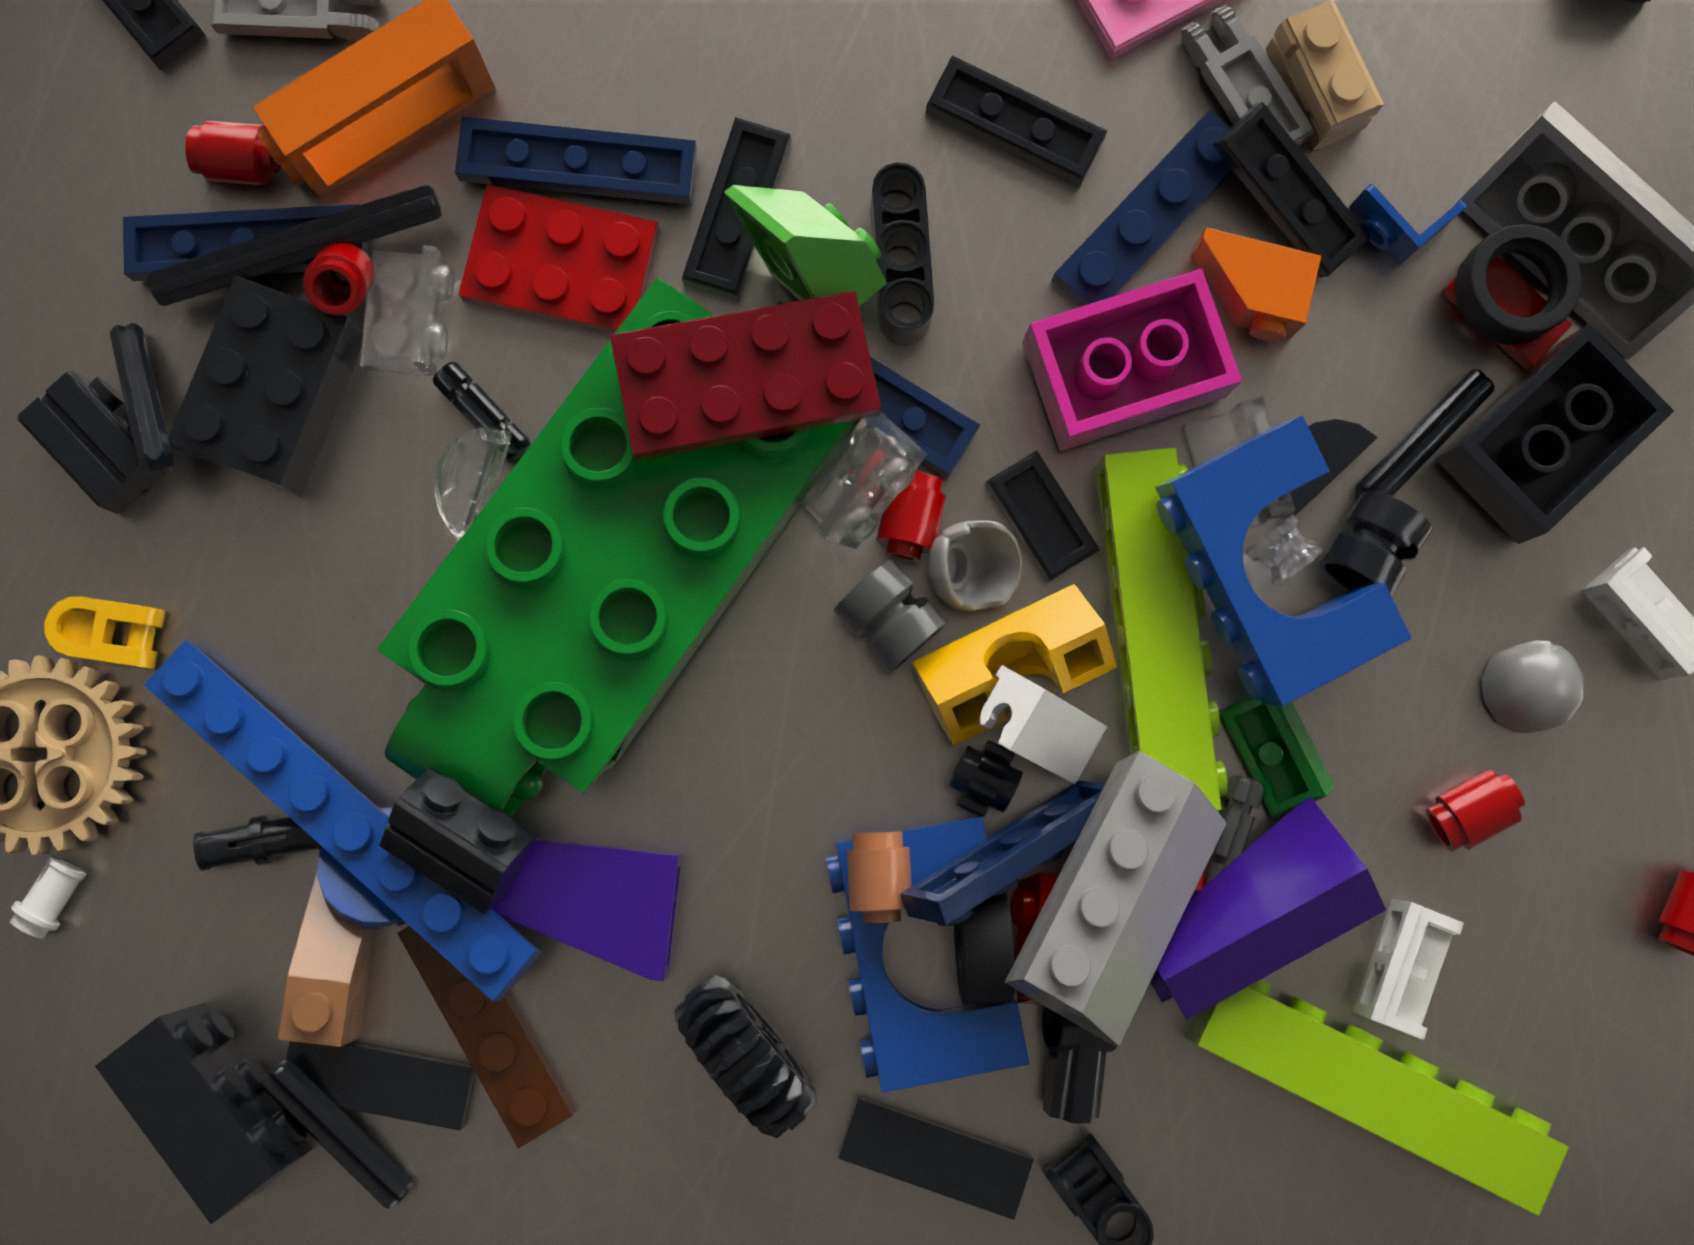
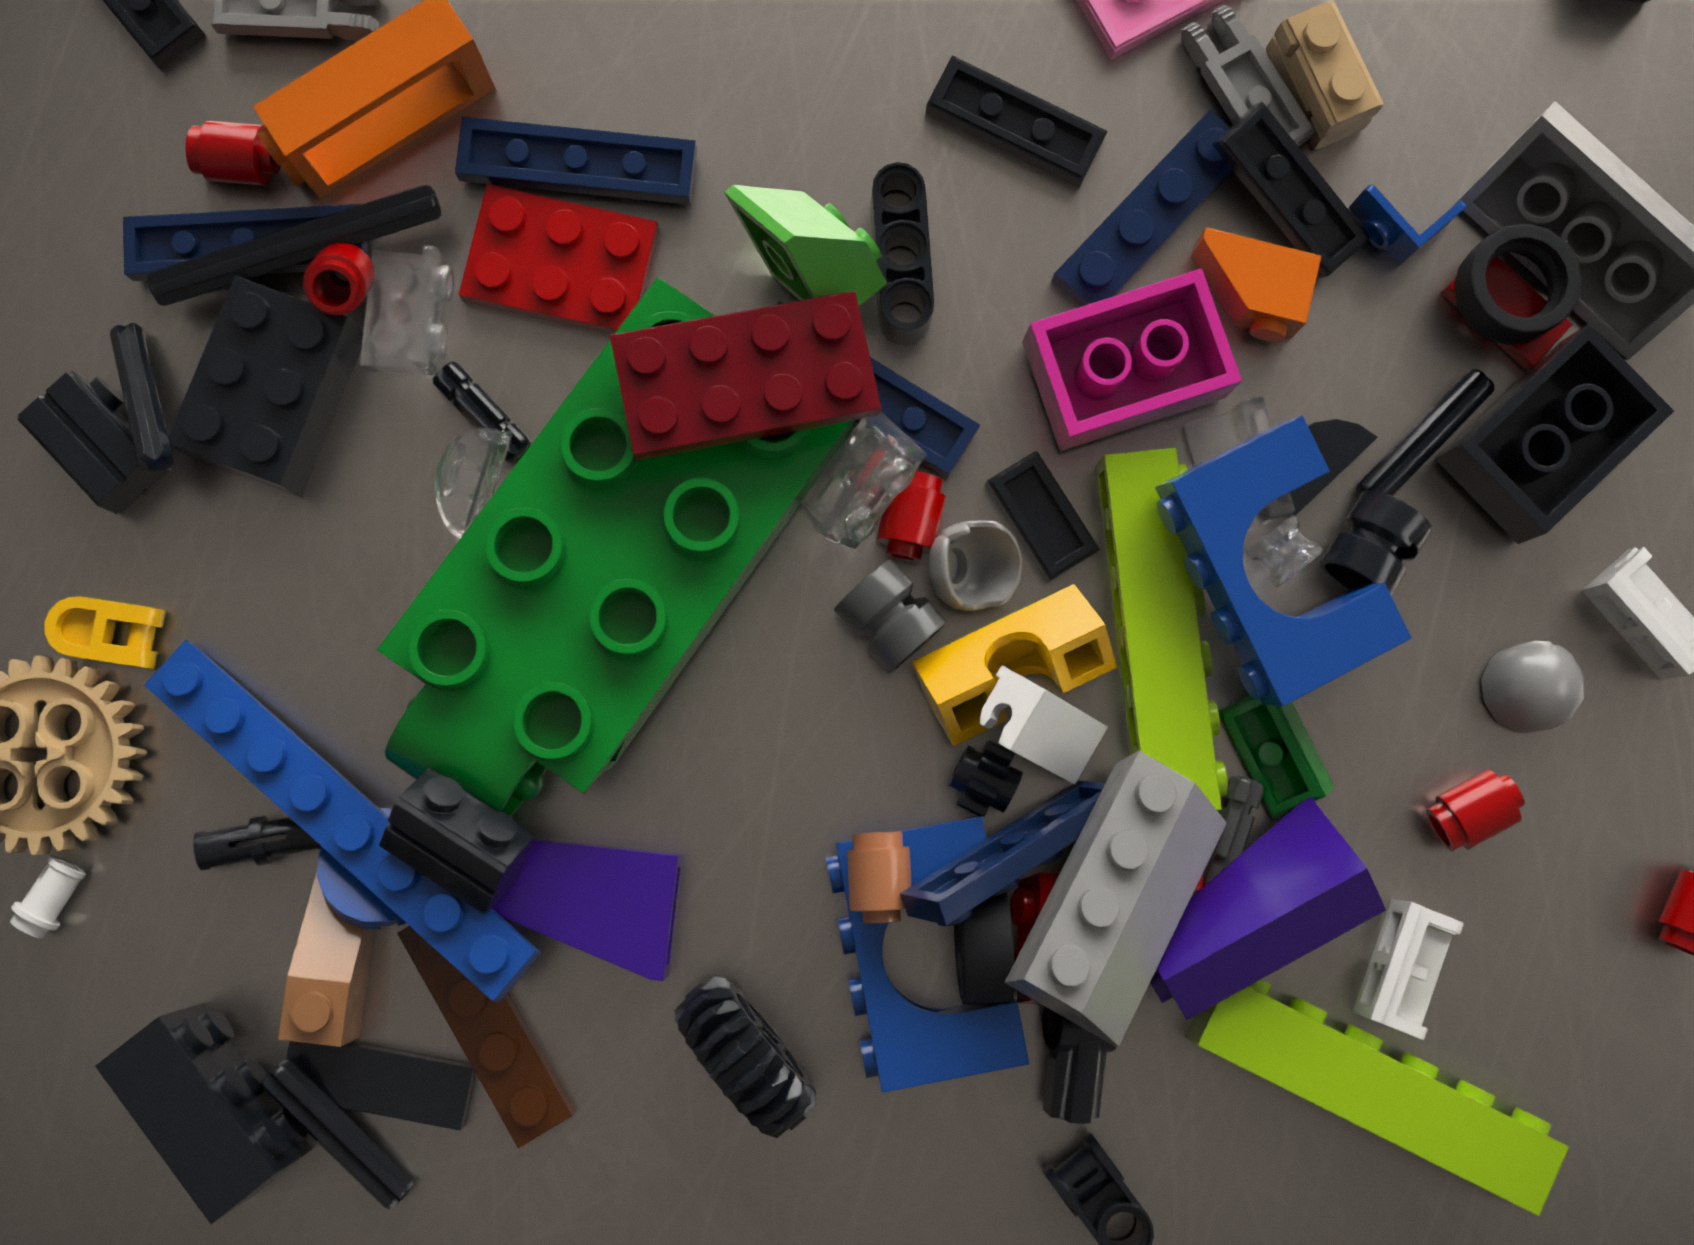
black tile [682,117,791,301] -> none
black tile [838,1095,1034,1220] -> none

